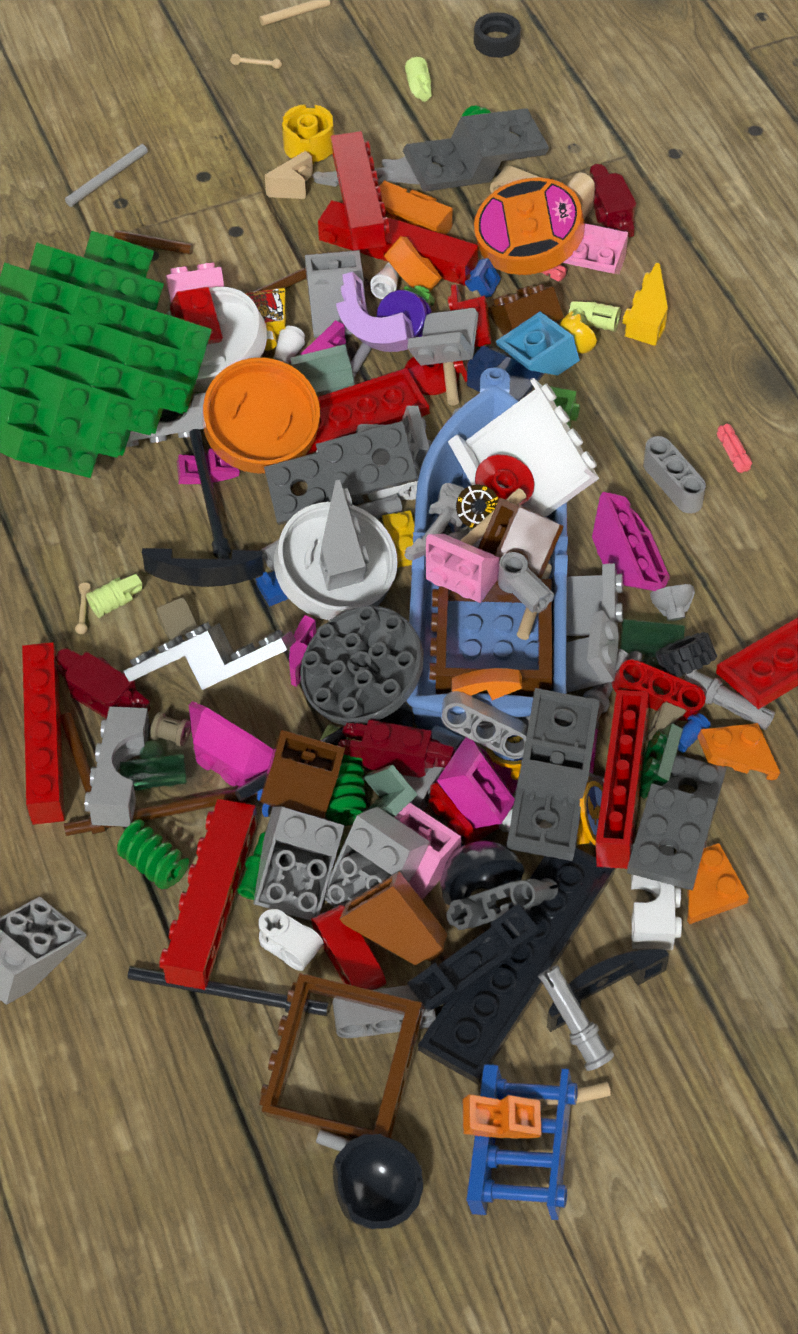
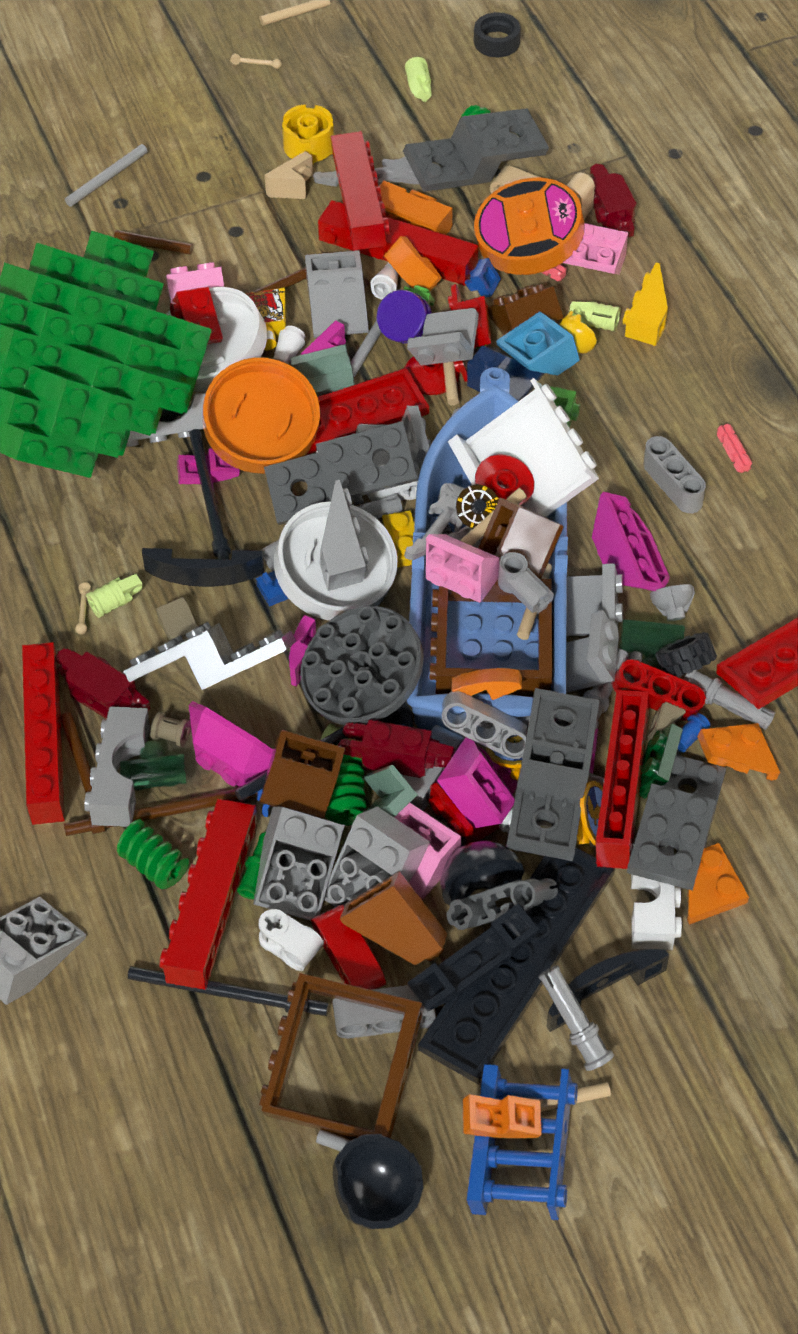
lavender arch [336,272,414,352] -> none

